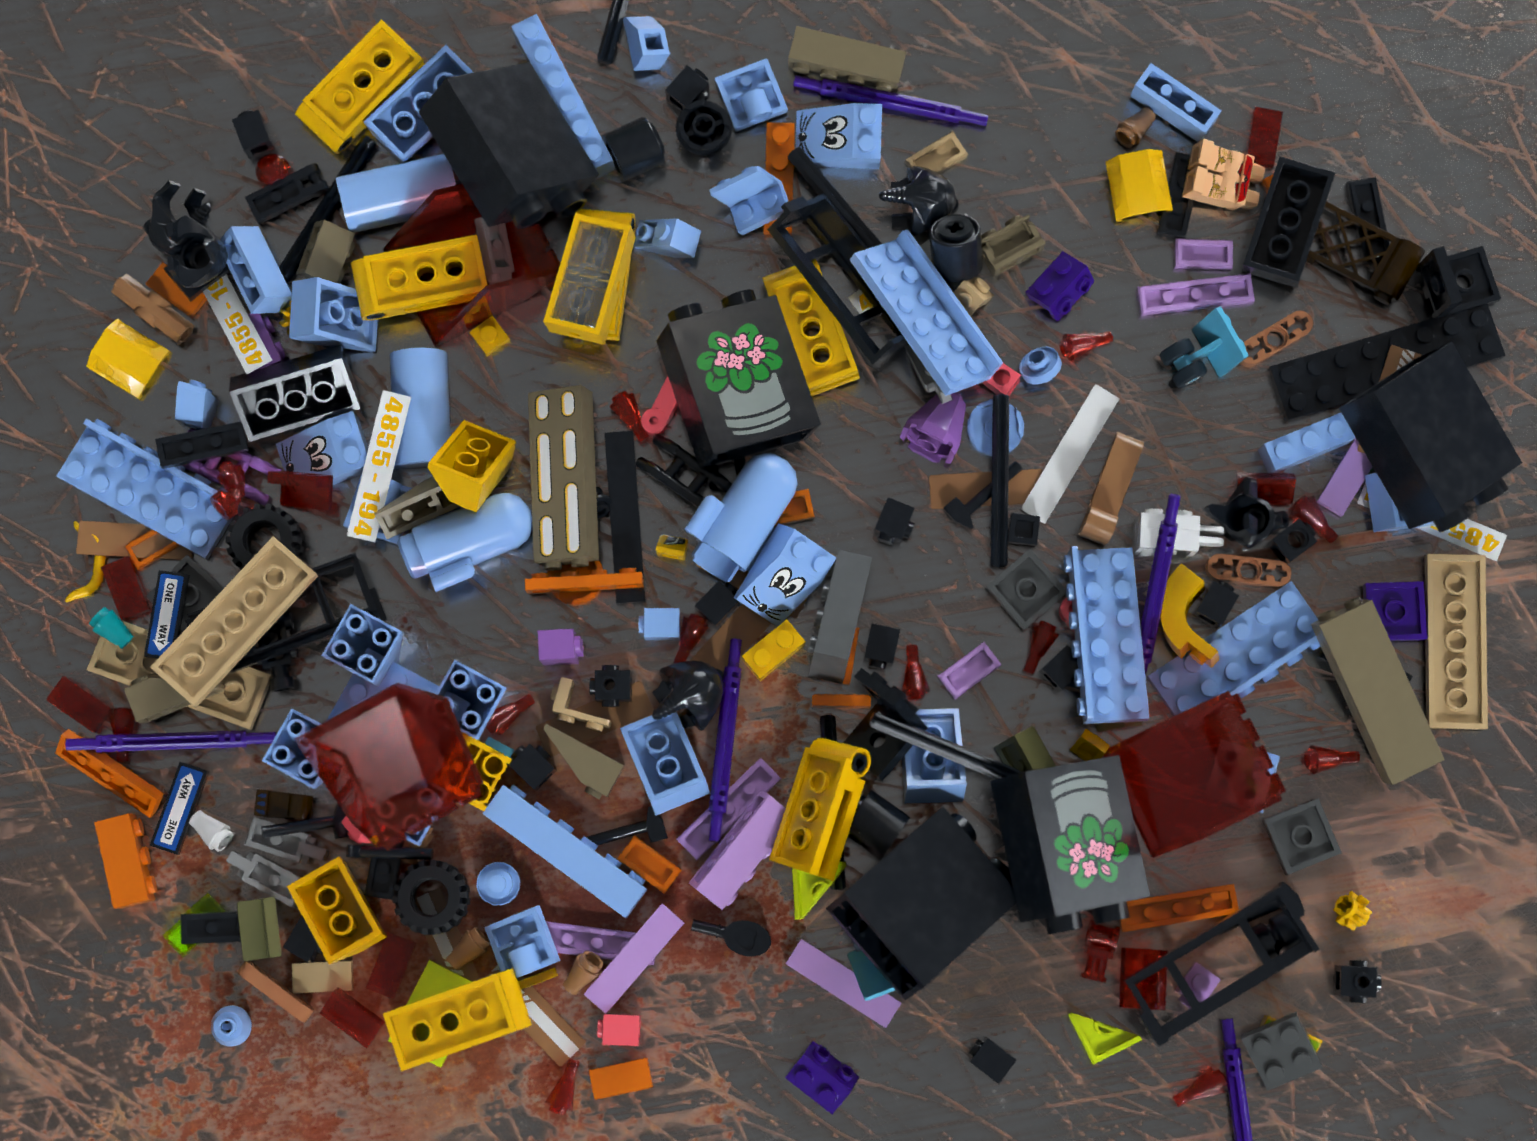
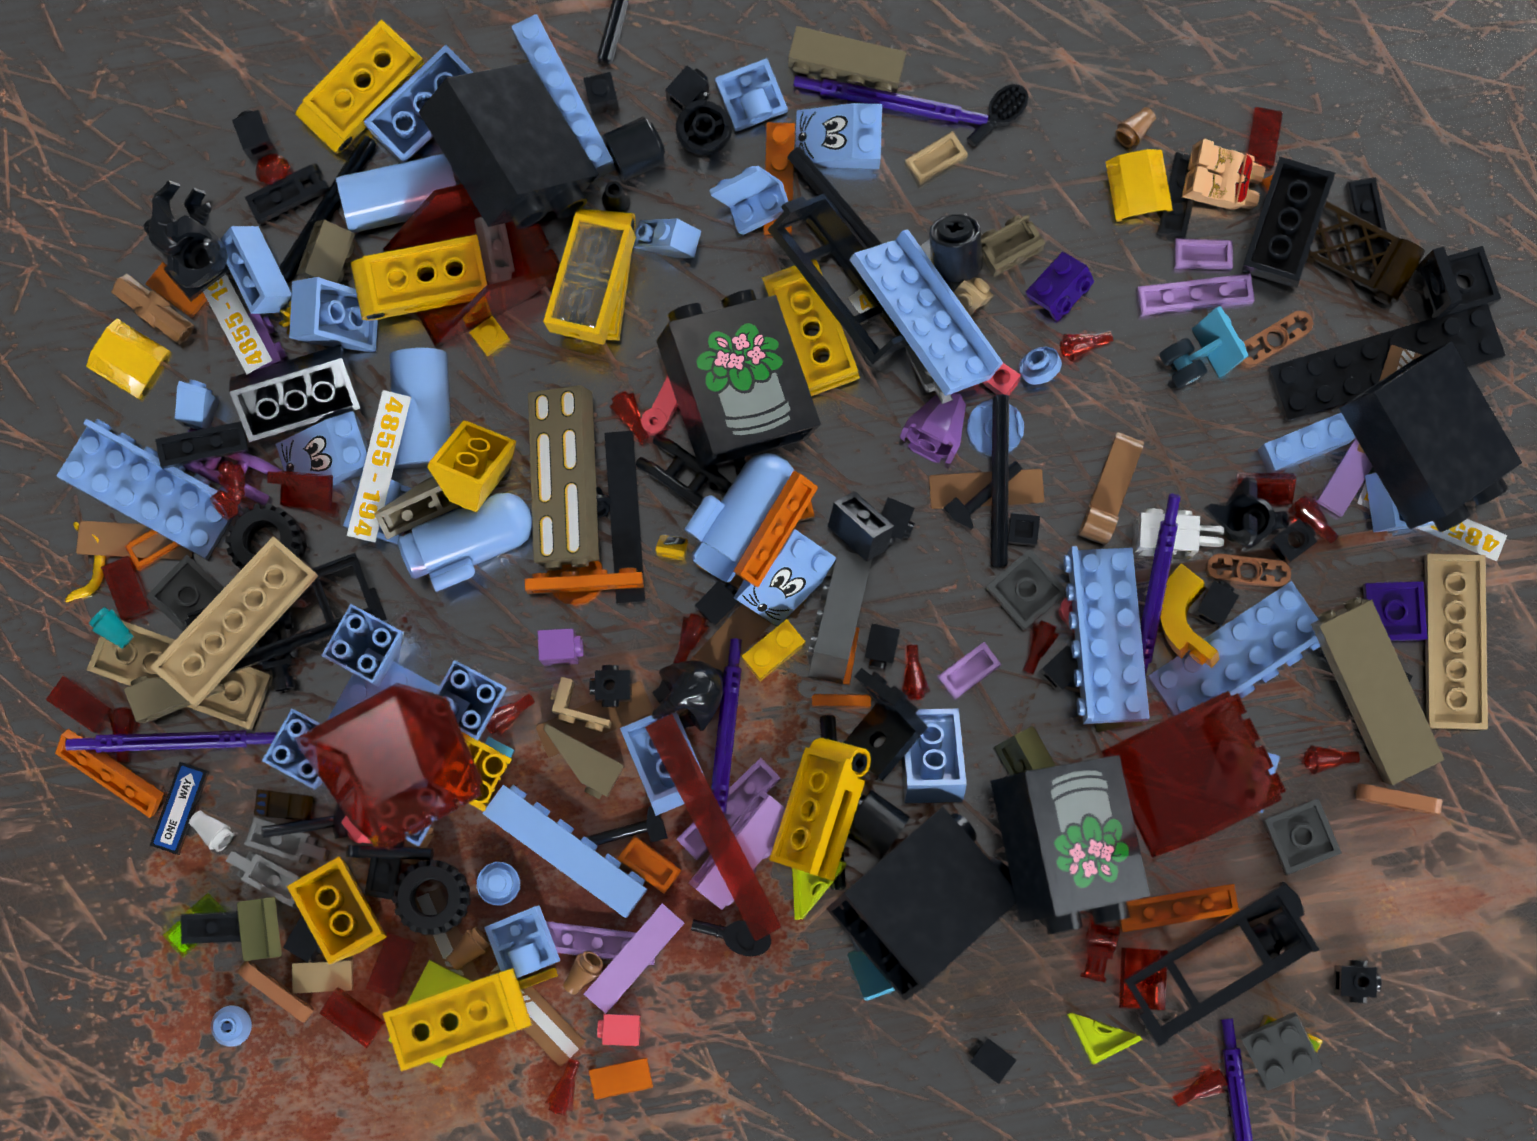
orange brick [94,813,157,909] -> none
tile [144,570,190,659] -> none
black brick [509,744,557,791] -> none
light blue slope [623,16,670,71] -> none
light blue brick [638,608,680,641] -> none
dark purple bracket [785,1041,859,1115] -> none
lavender tile [786,939,901,1028] -> none
black axle [869,711,1022,779] -> none
black piece [879,166,959,237] -> none
white sticker [1021,384,1120,524] -> none
yellow plate [1070,729,1110,761] -> none
light blue brick [1130,63,1222,142] -> none
lavender bracket [1175,962,1221,1008] -> none
yellow gear [1333,891,1372,931] -> none
none -> black brick [583,72,619,116]
none -> black cone [602,181,630,212]
none -> clear red plate [645,714,782,941]
none -> orange plate [733,471,819,588]
none -> black panel [828,491,894,561]
none -> black piece [967,84,1028,147]
none -> nougat beam [1355,784,1443,815]

